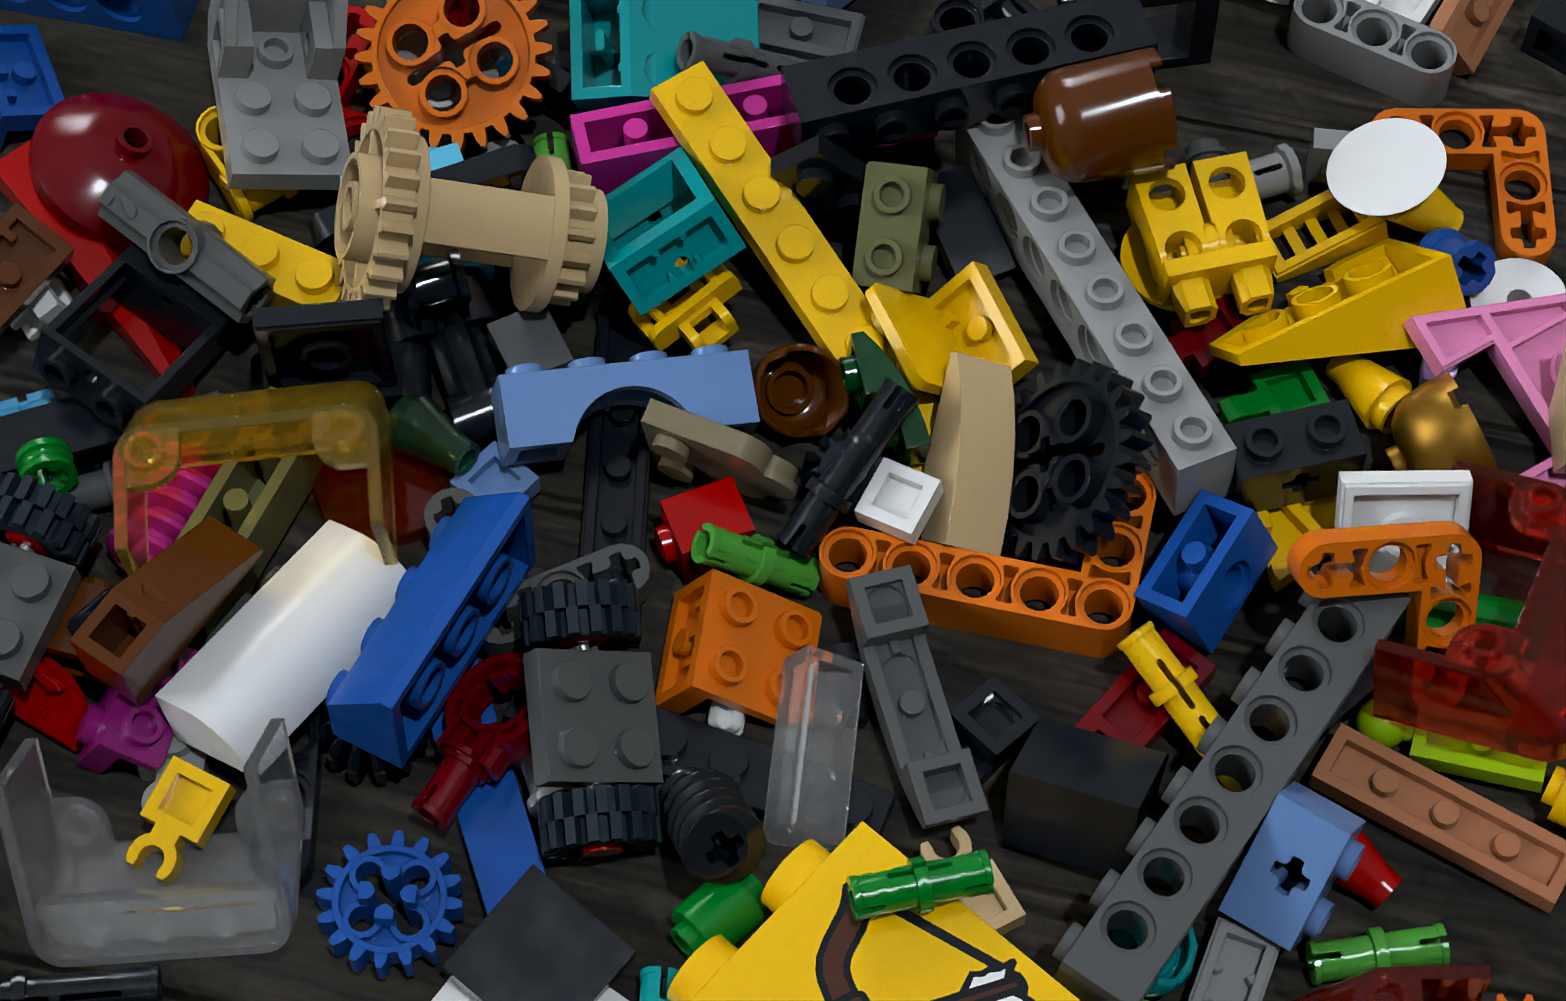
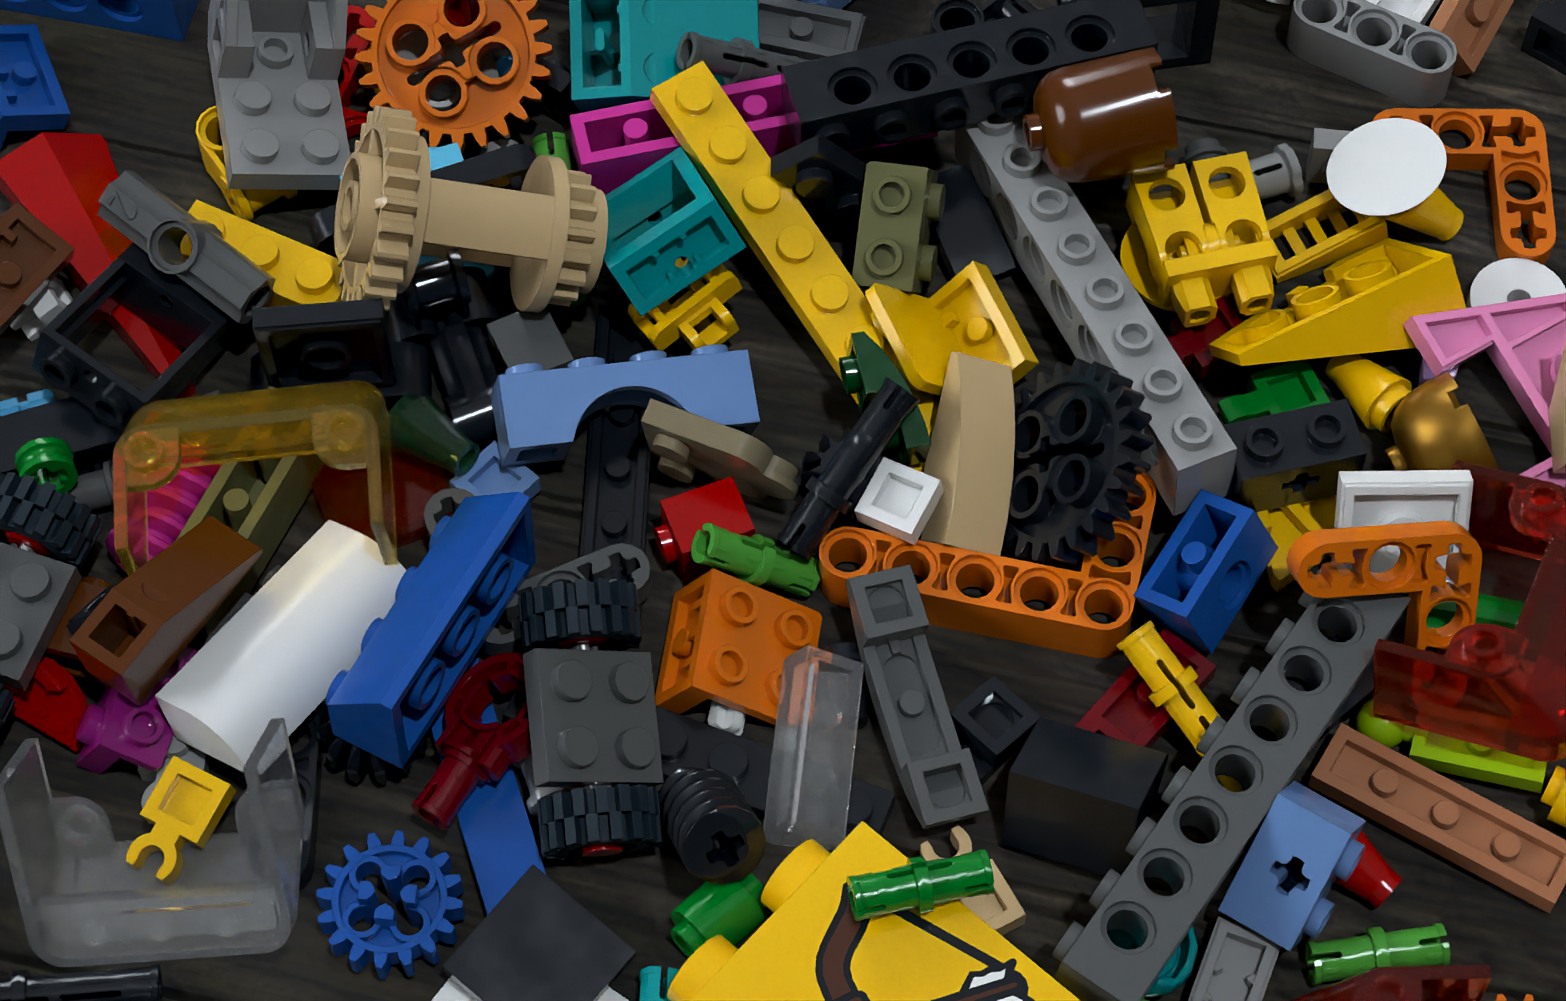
dark red dish [28,92,210,248] -> none
reddish brown hair [752,343,851,438] -> none
blue bush [1419,227,1496,296] -> none

